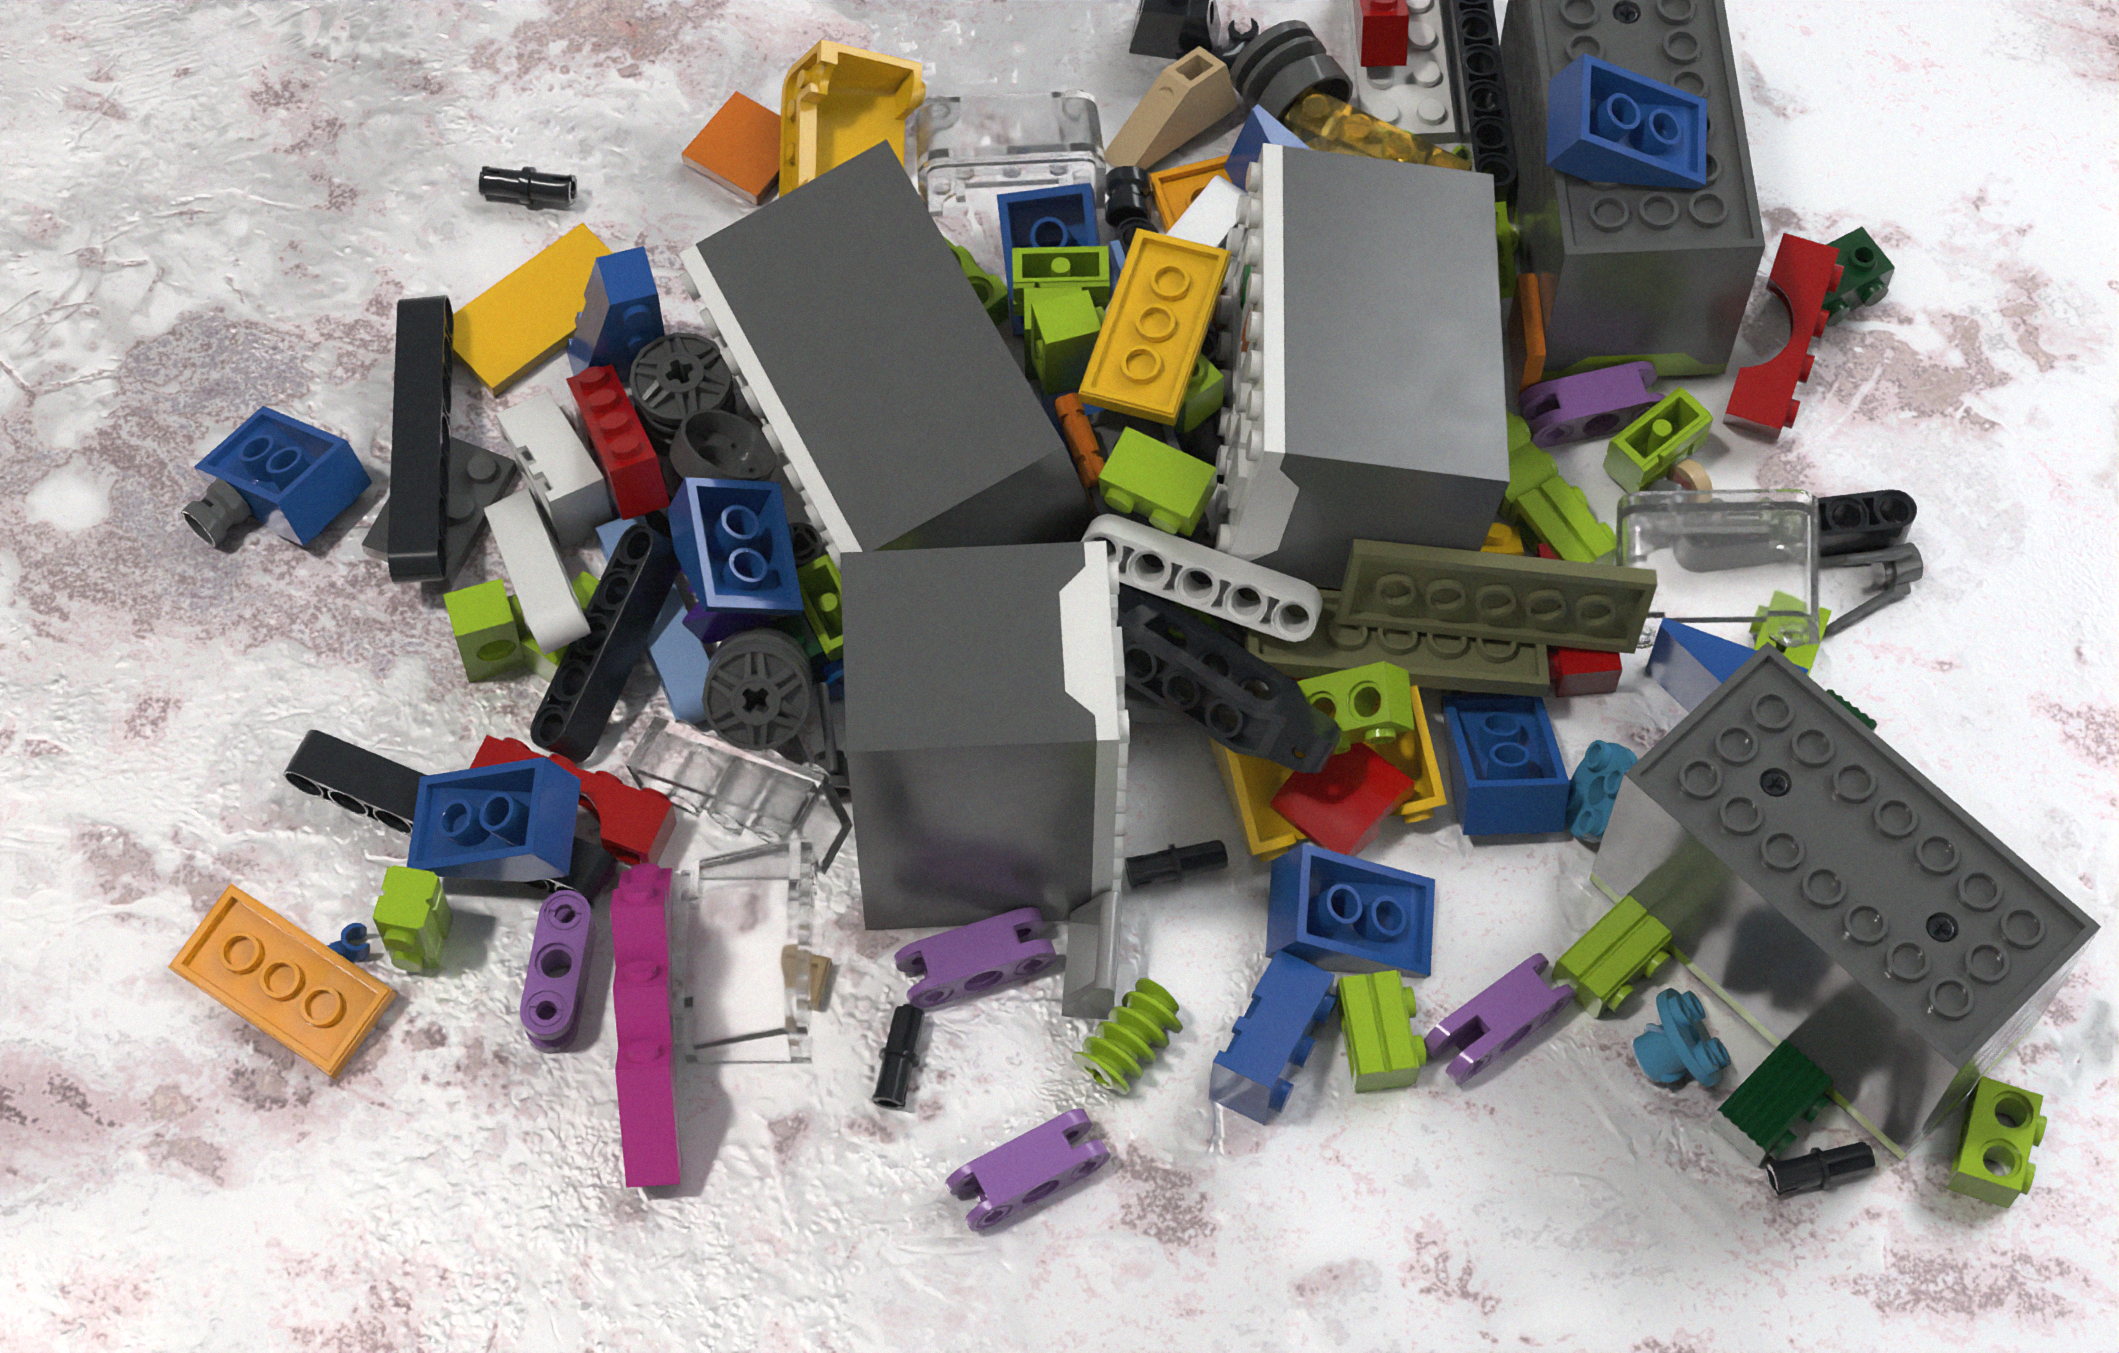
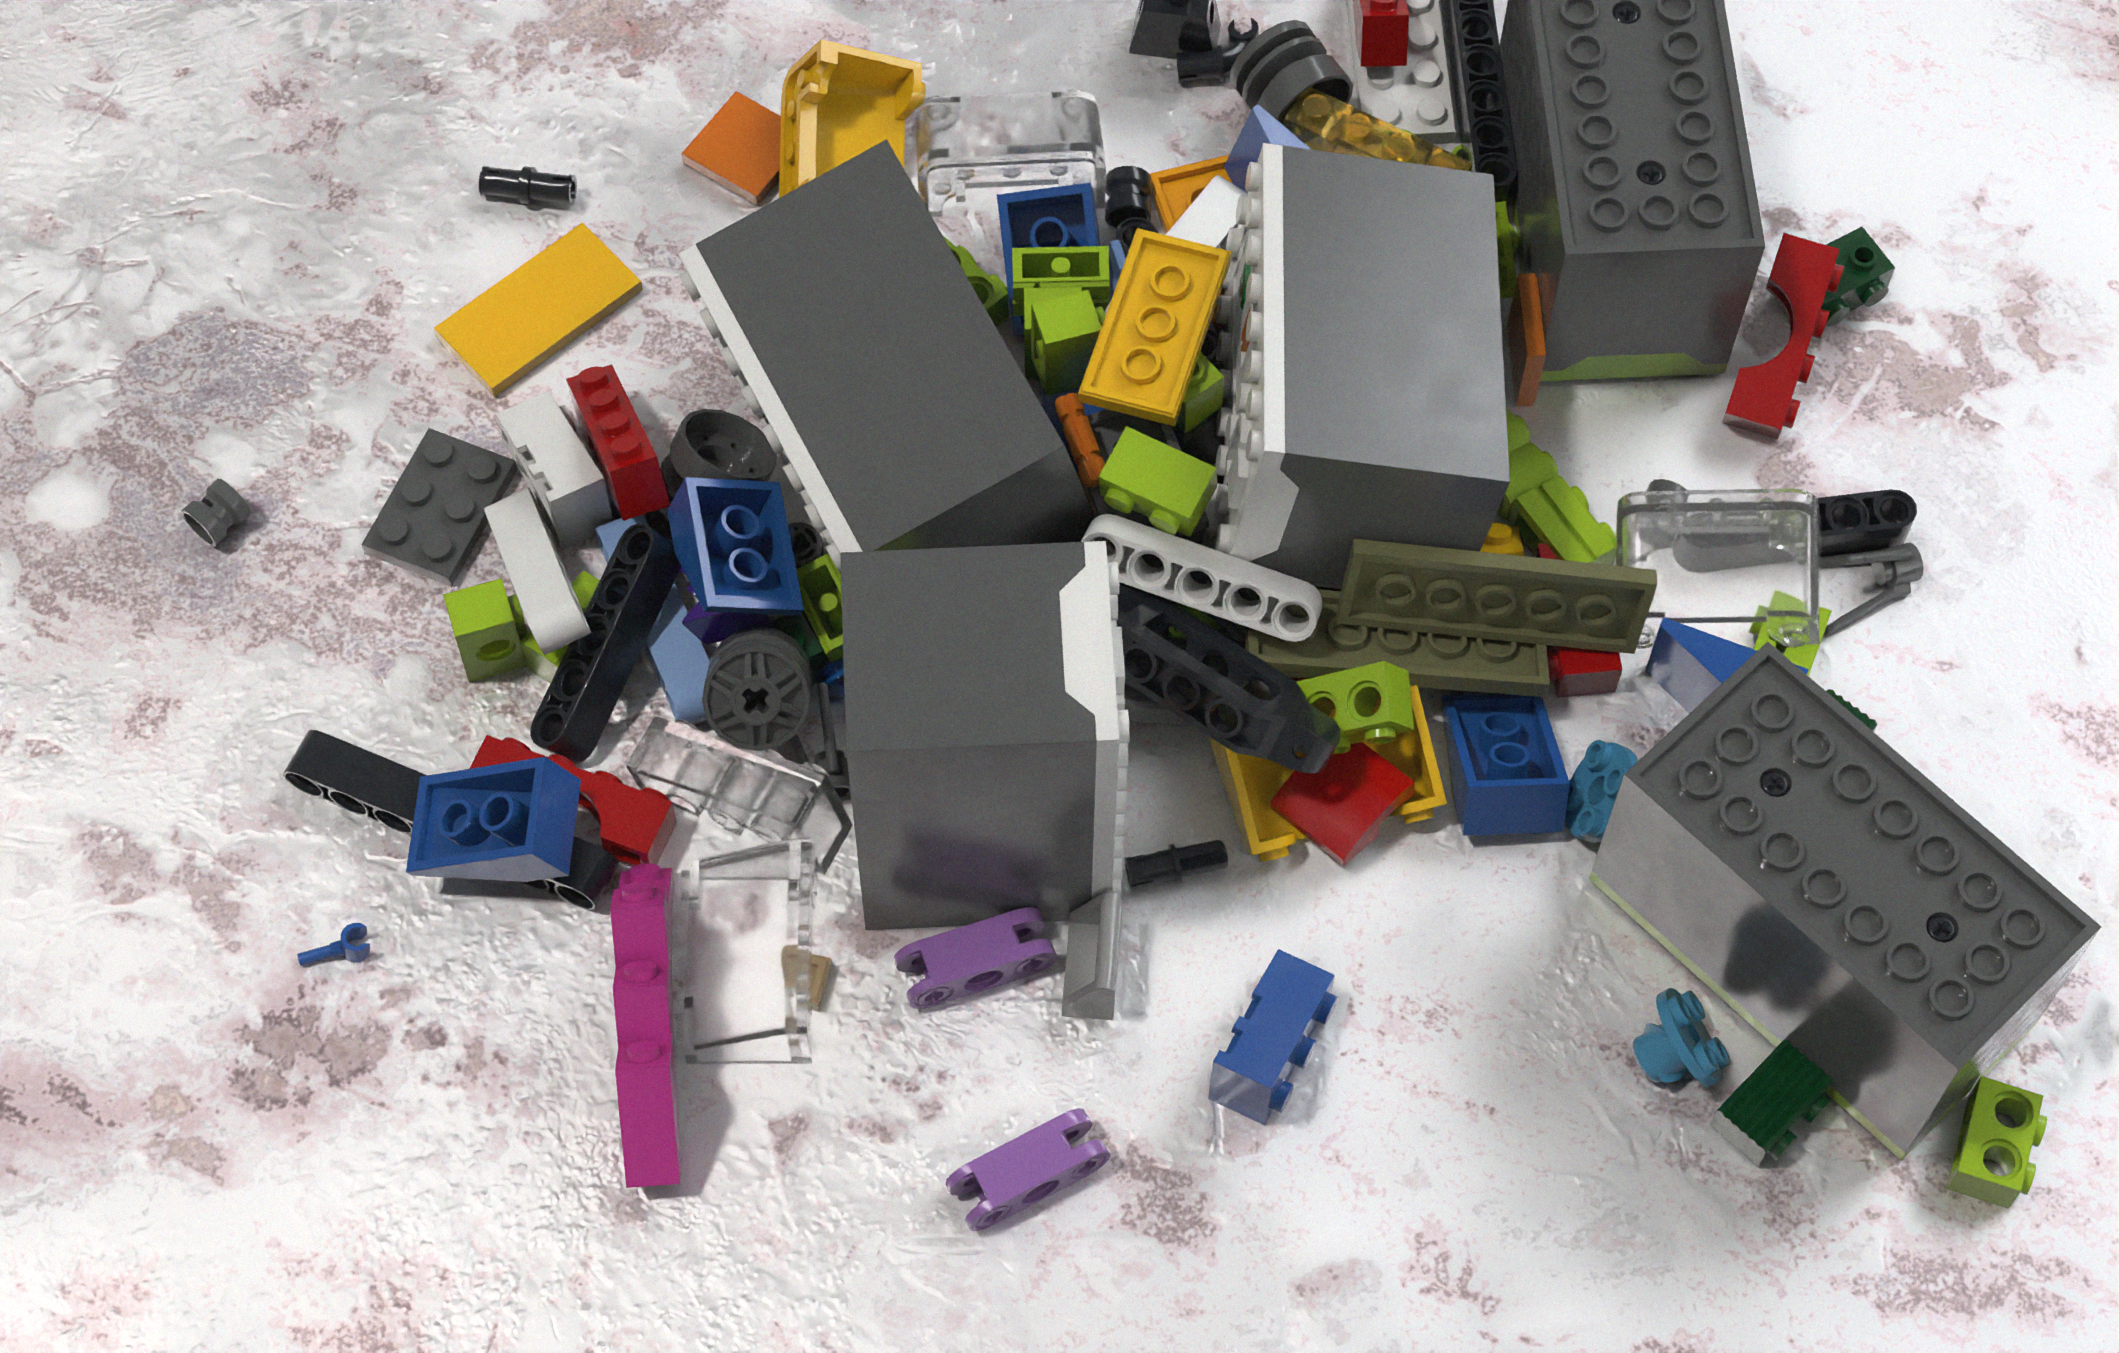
light orange tile [168,883,397,1080] -> none
blue slope [194,406,373,546] -> none
lime brick [372,865,453,972] -> none
black beam [388,295,454,584] -> none
medium lavender piece [520,890,596,1054] -> none
blue wedge [566,246,665,384] -> none
dark grey wheel [629,332,738,457] -> none
black axle [872,1004,925,1111] -> none
lime piece [1072,978,1183,1095] -> none
tan slope [1102,46,1238,170] -> none
blue slope [1265,843,1435,979] -> none
lime brick [1335,970,1426,1093] -> none
medium lavender piece [1424,953,1576,1085] -> none
medium lavender piece [1518,361,1666,448] -> none
blue slope [1546,53,1707,189] -> none
lime brick [1551,895,1673,1018] -> none
lime brick [1603,387,1713,498] -> none
tan tile [1667,459,1713,510] -> none
black axle [1766,1142,1876,1197] -> none

